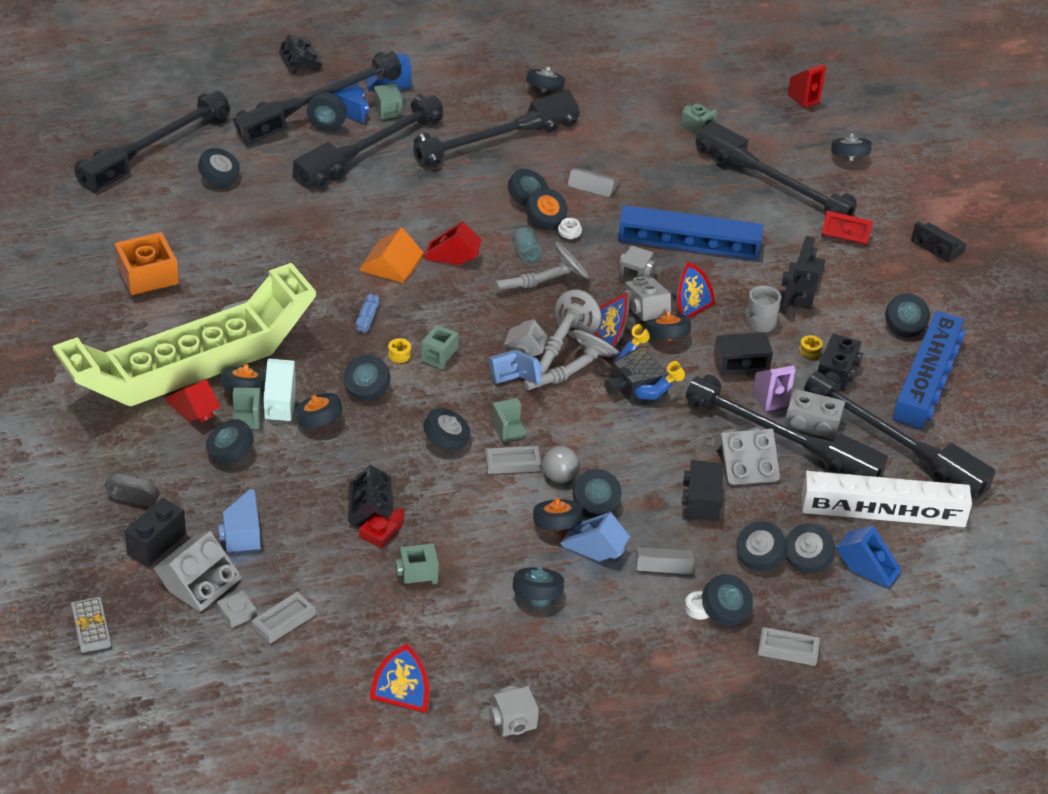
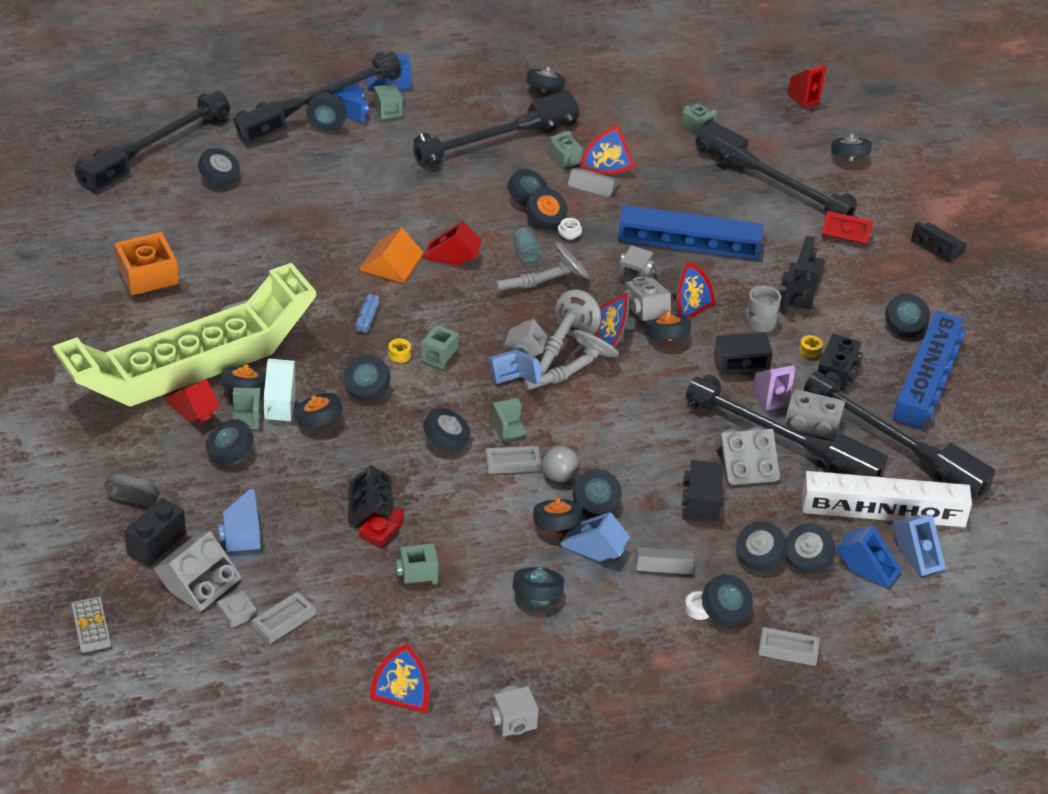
black bracket [279,34,323,74] -> none
black bar [292,94,443,188] -> none
torso [604,324,685,402] -> none
none -> sand green brick [549,131,583,170]
none -> shield [579,125,636,175]
none -> medium blue slope [892,515,946,576]

